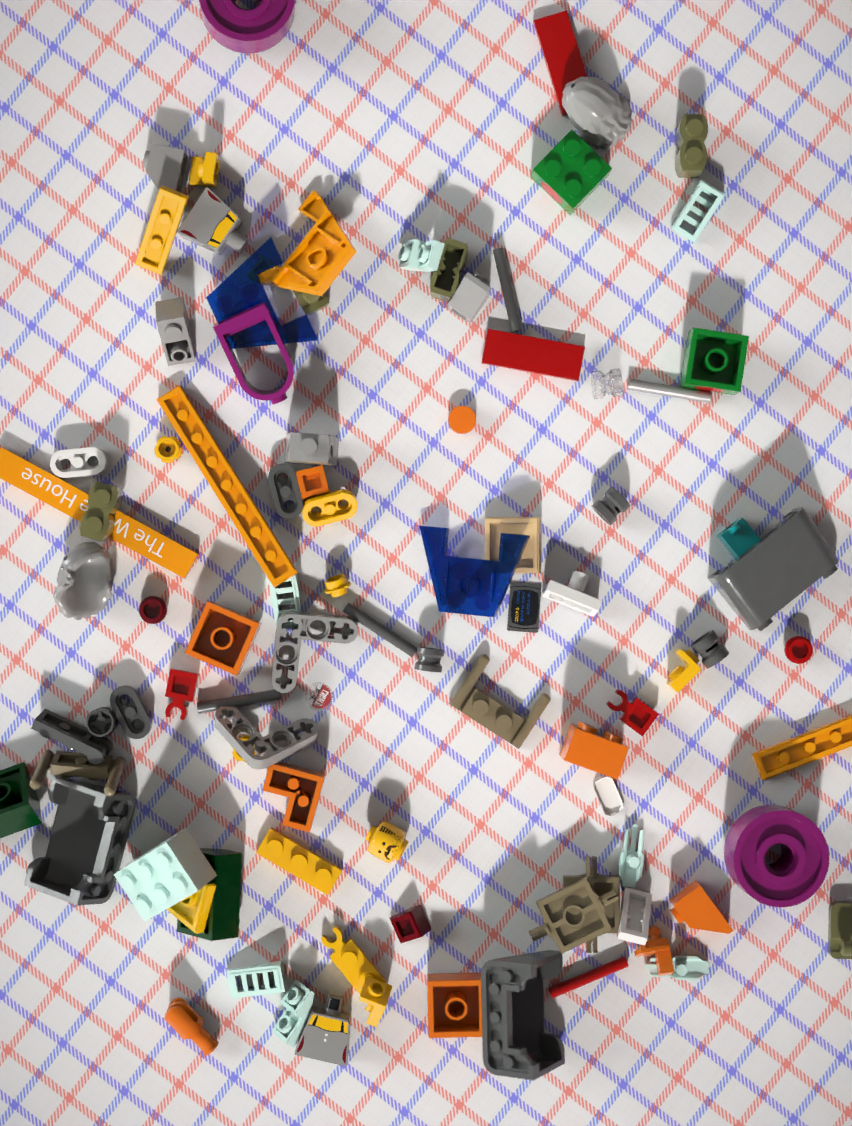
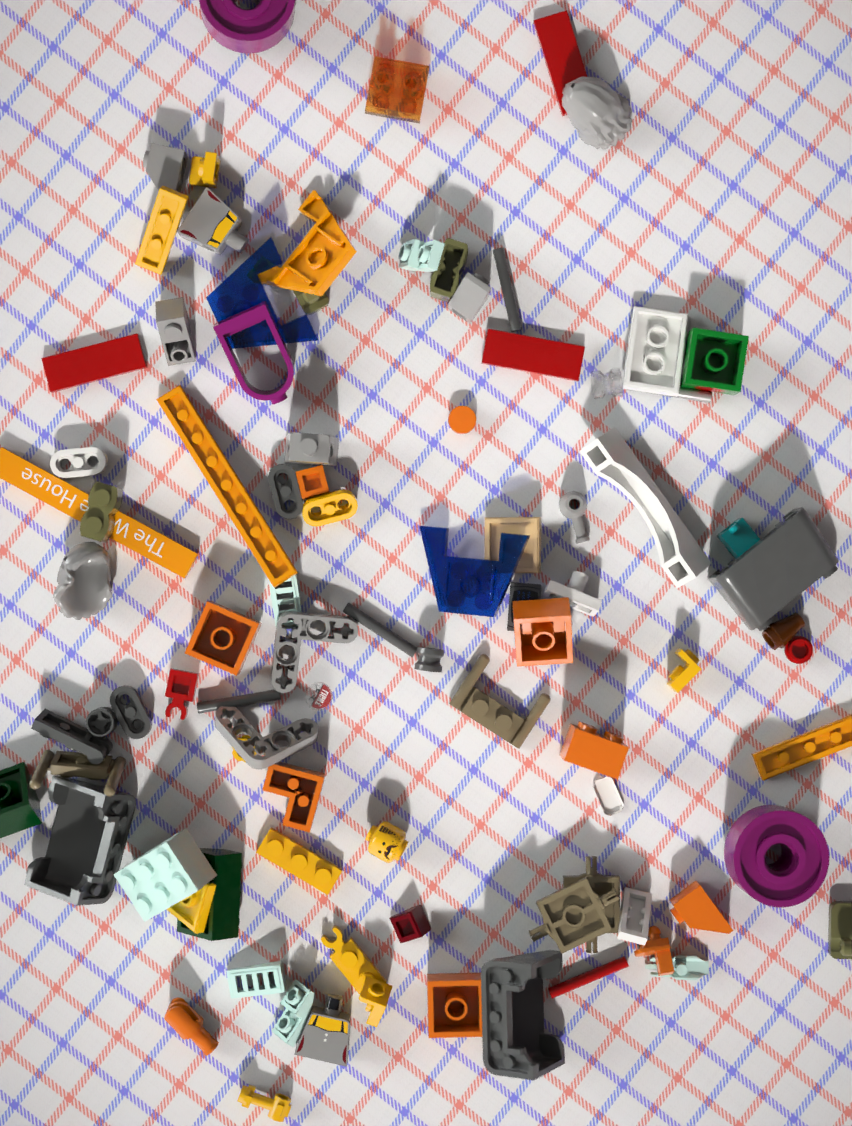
dark red plate [139,596,167,624] -> none
yellow plate [154,436,182,463] -> none
yellow plate [324,574,351,597] -> none
green brick [531,129,612,215] -> none
dark grey wheel [591,486,630,526] -> none
red plate [606,689,659,737] -> none
light aqua piece [618,824,644,888] -> none
light aqua slope [671,180,725,243] -> none
olive brick [675,114,708,178] -> none
dark grey wheel [690,630,729,669] -> none
none -> red piece [41,333,147,393]
none -> yellow bar [237,1084,291,1122]
none -> clear orange plate [365,56,430,124]
none -> orange brick [512,597,573,667]
none -> light grey bar [559,491,590,544]
none -> white arch [580,426,712,588]
none -> white tile [622,306,689,397]
none -> reddish brown cone [762,612,805,650]

